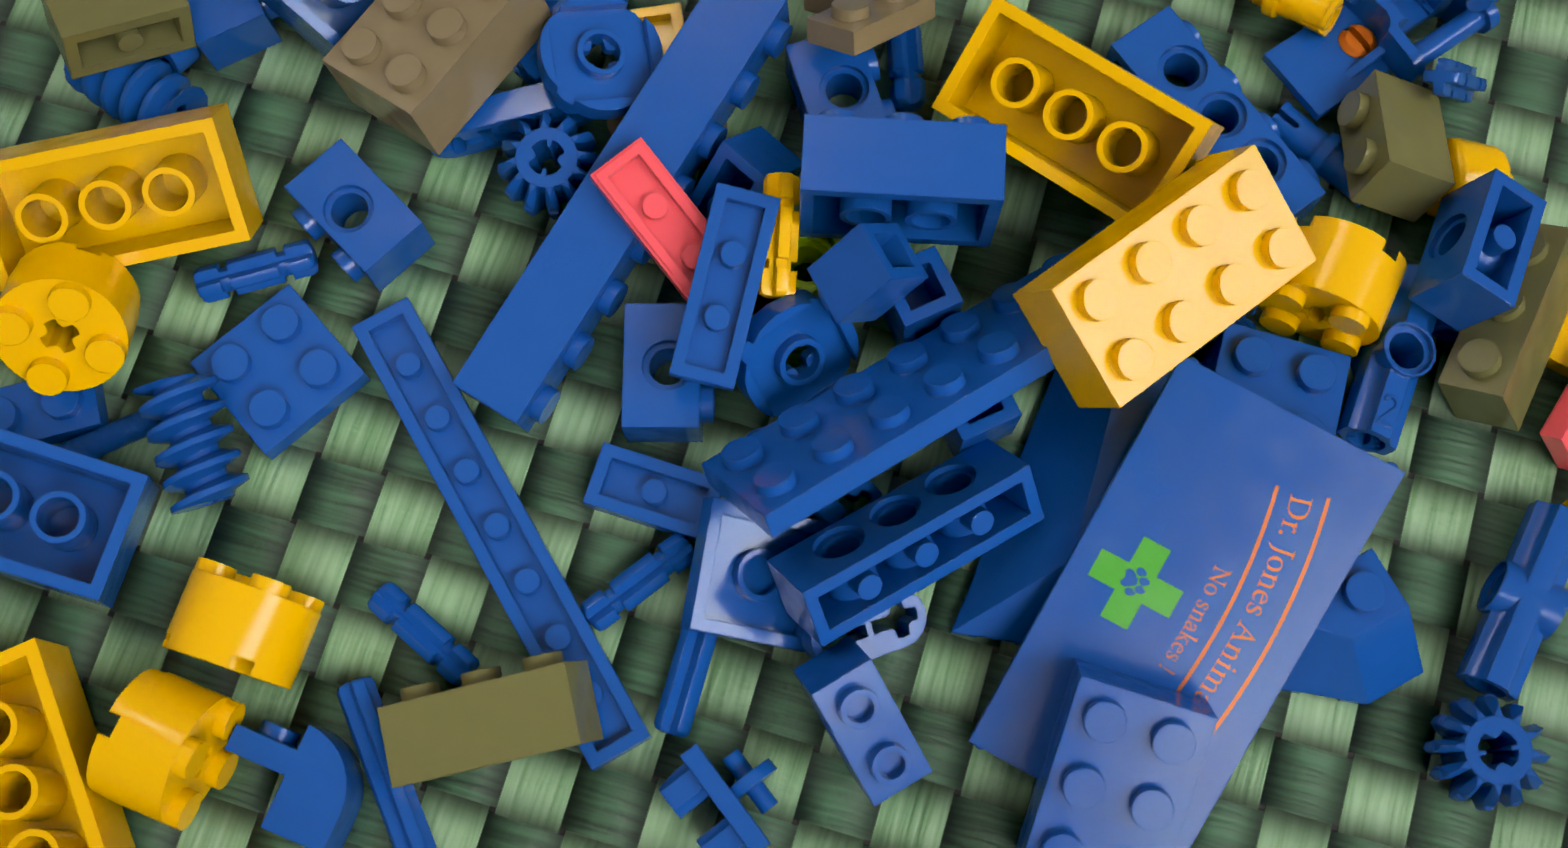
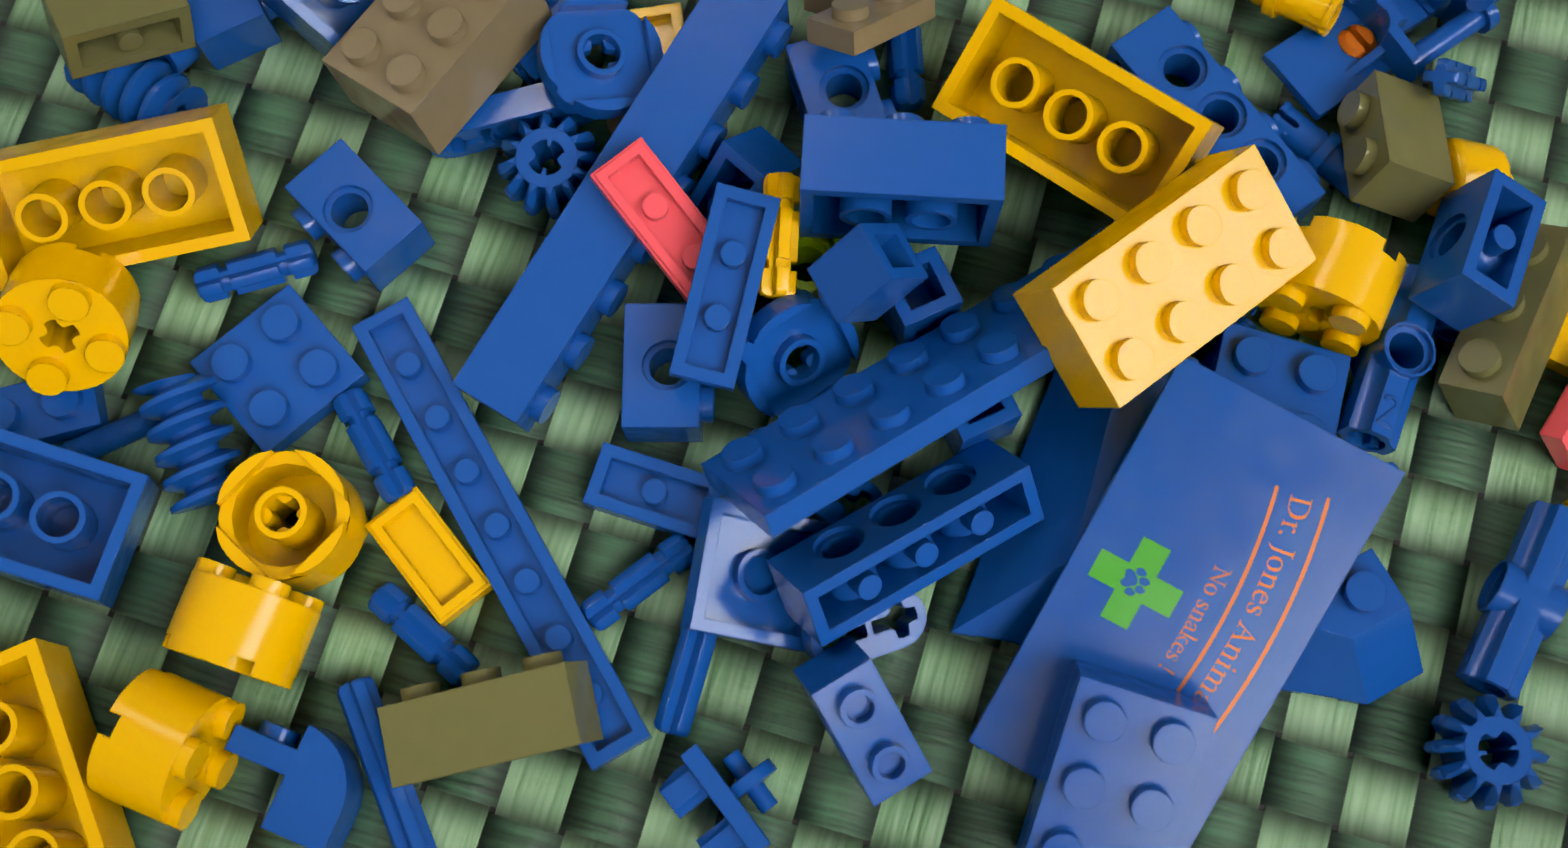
none -> yellow brick [216,449,369,592]
none -> blue axle [333,387,416,505]
none -> yellow tile [364,486,493,628]

